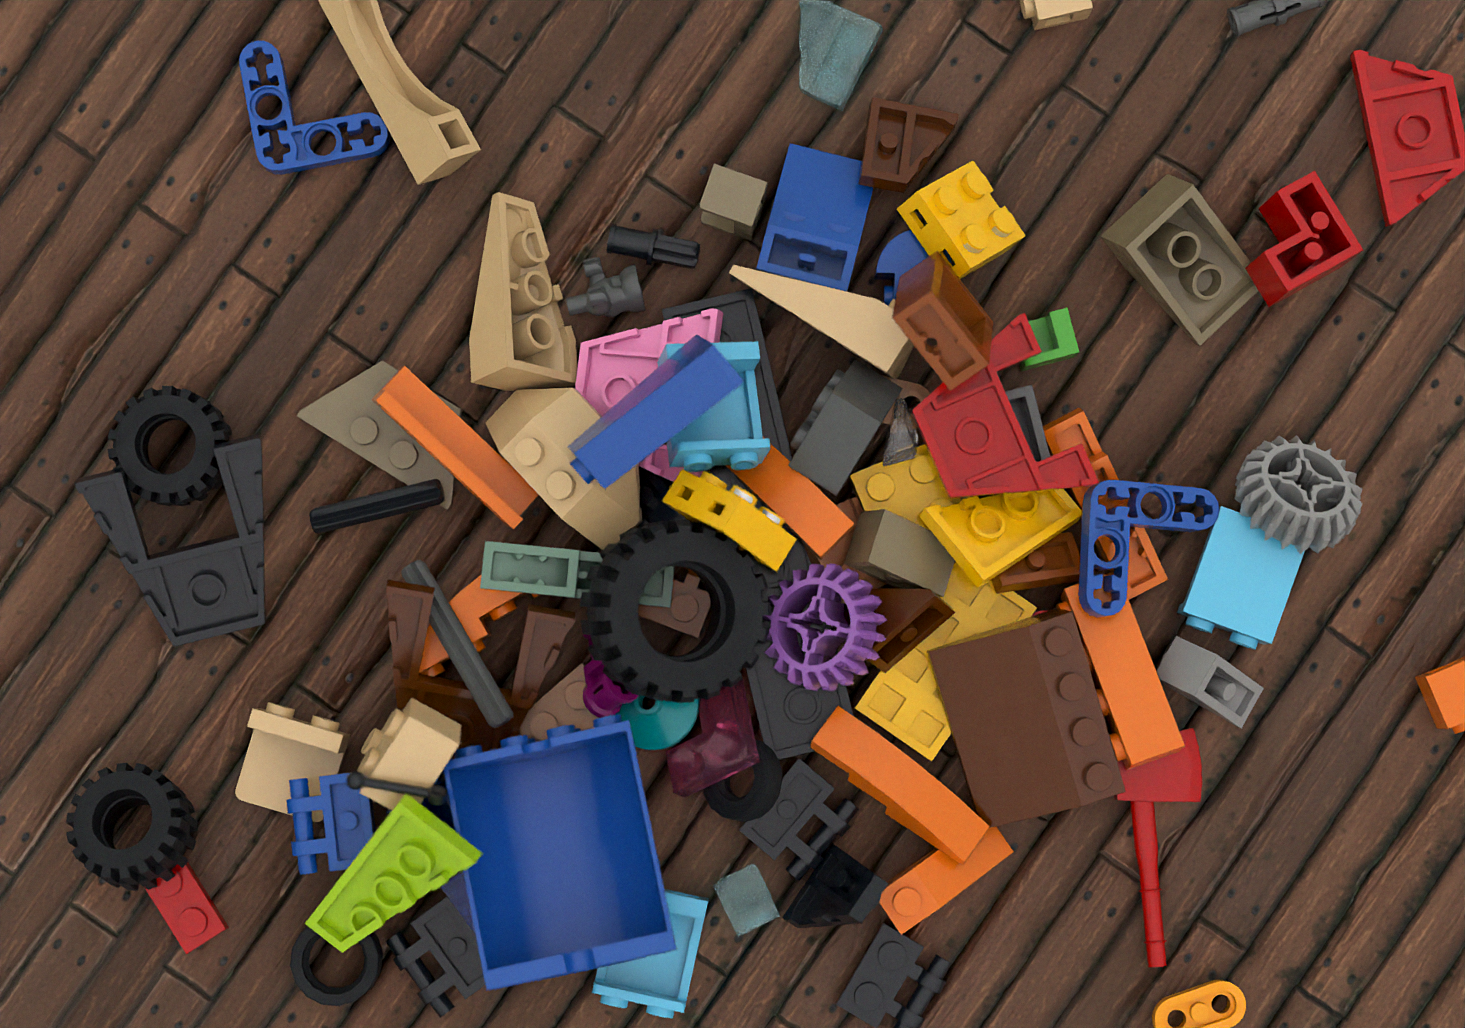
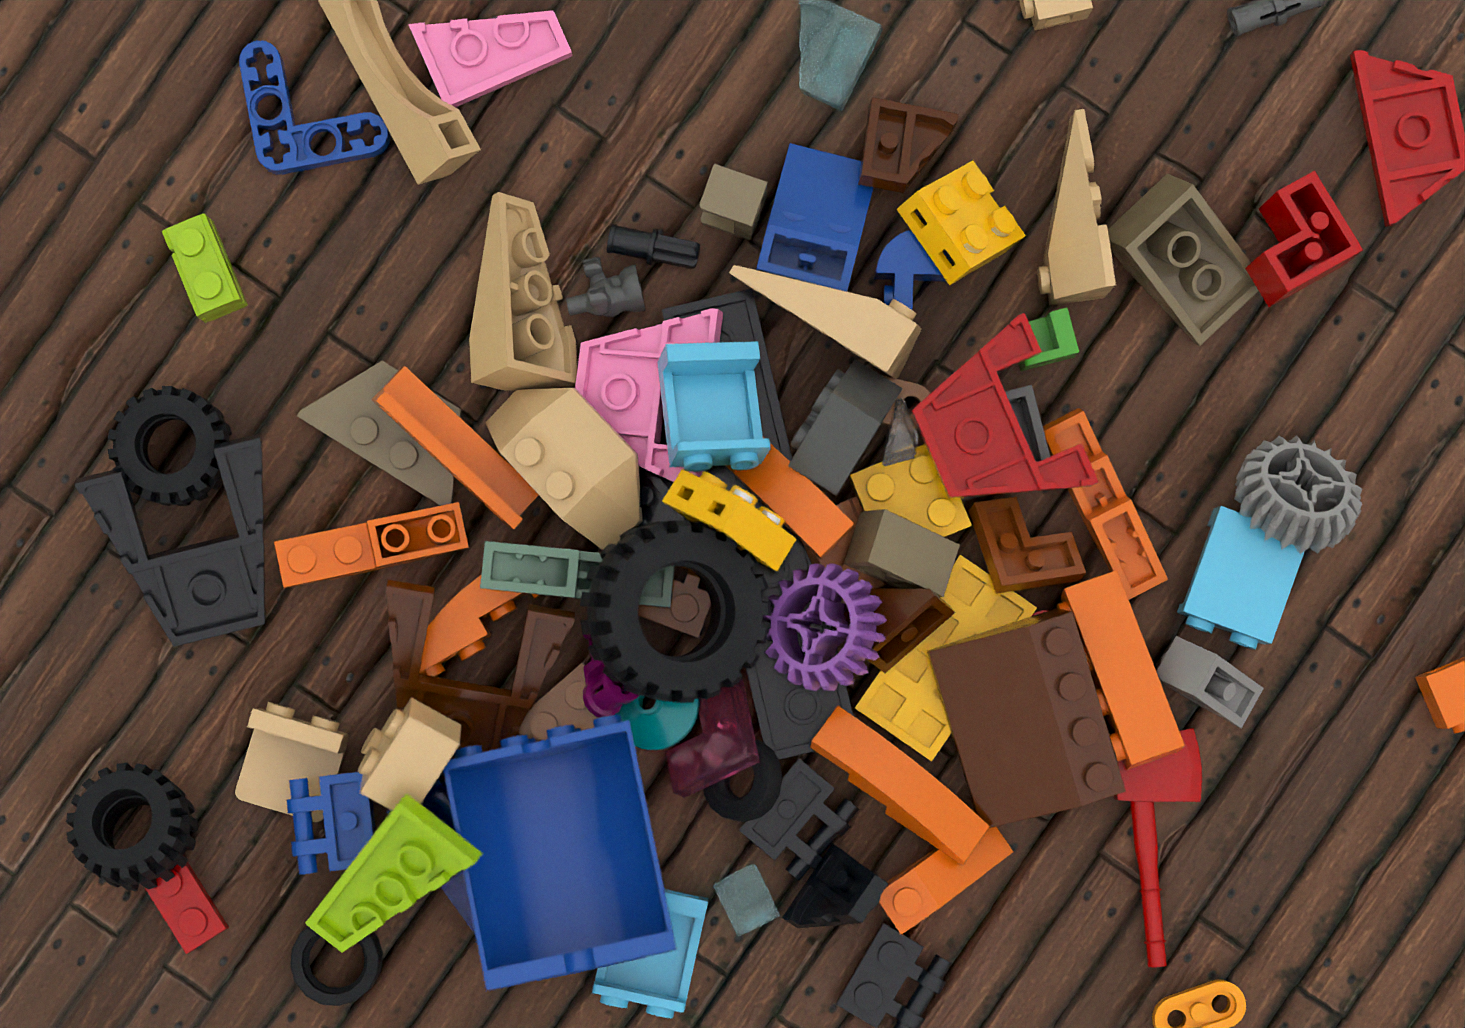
black axle [309,479,445,534] -> none
black hinge [346,771,448,805] -> none
black plate [385,895,485,1018] -> none
dark grey axle [401,560,513,728] -> none
blue slope [567,334,744,489] -> none
dark orange window [892,251,993,390] -> none
yellow wing [919,489,1082,588] -> none
blue beam [1078,480,1220,618] -> none
none -> lime brick [162,213,248,323]
none -> orange slope [274,502,469,589]
none -> bright pink wing [408,11,573,107]
none -> tan wedge [1037,109,1116,305]

